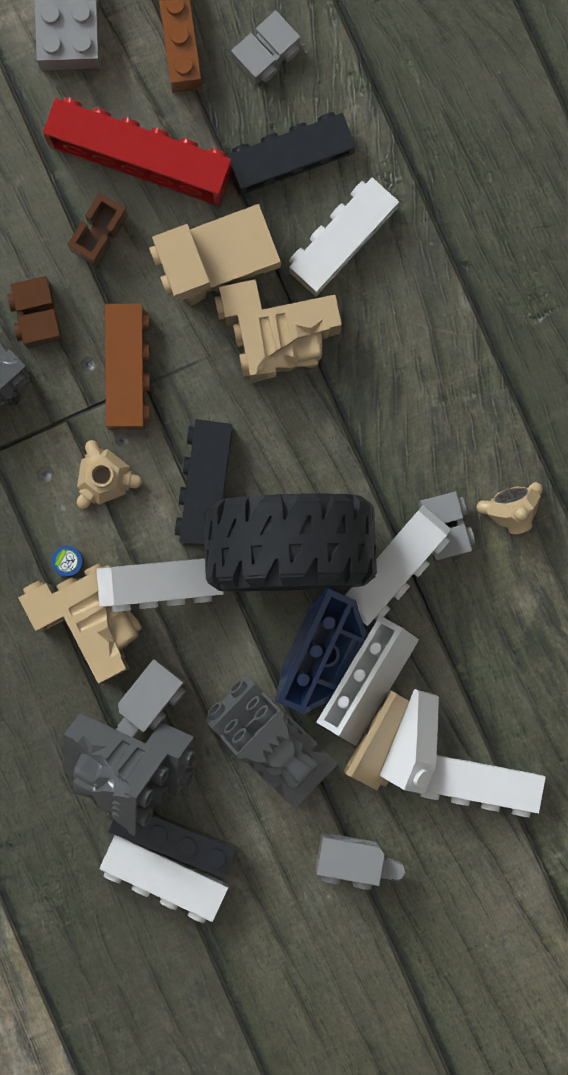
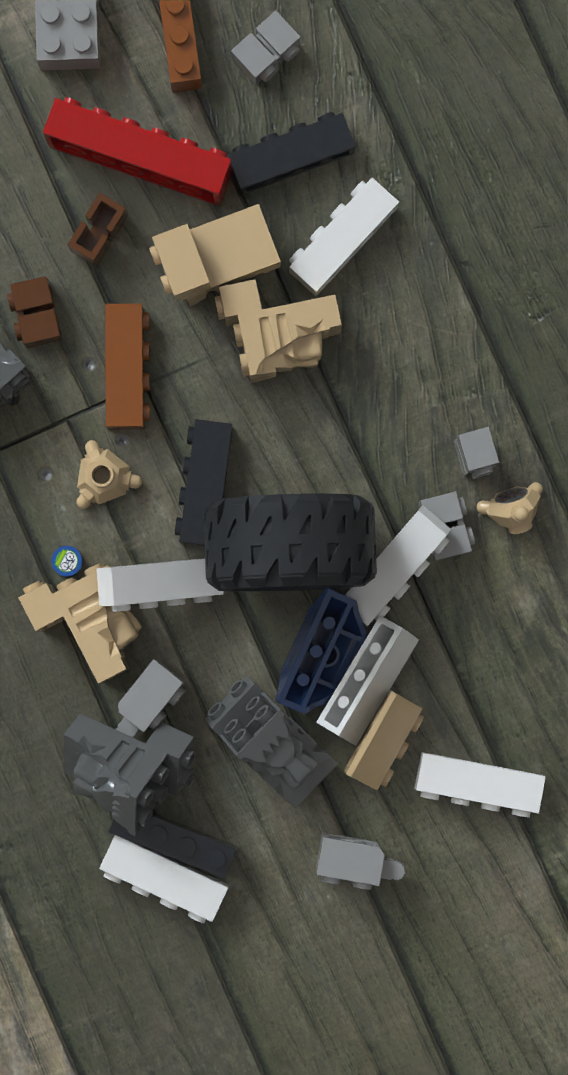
white slope [380,689,439,794] -> none
none -> light grey piece [453,426,499,479]

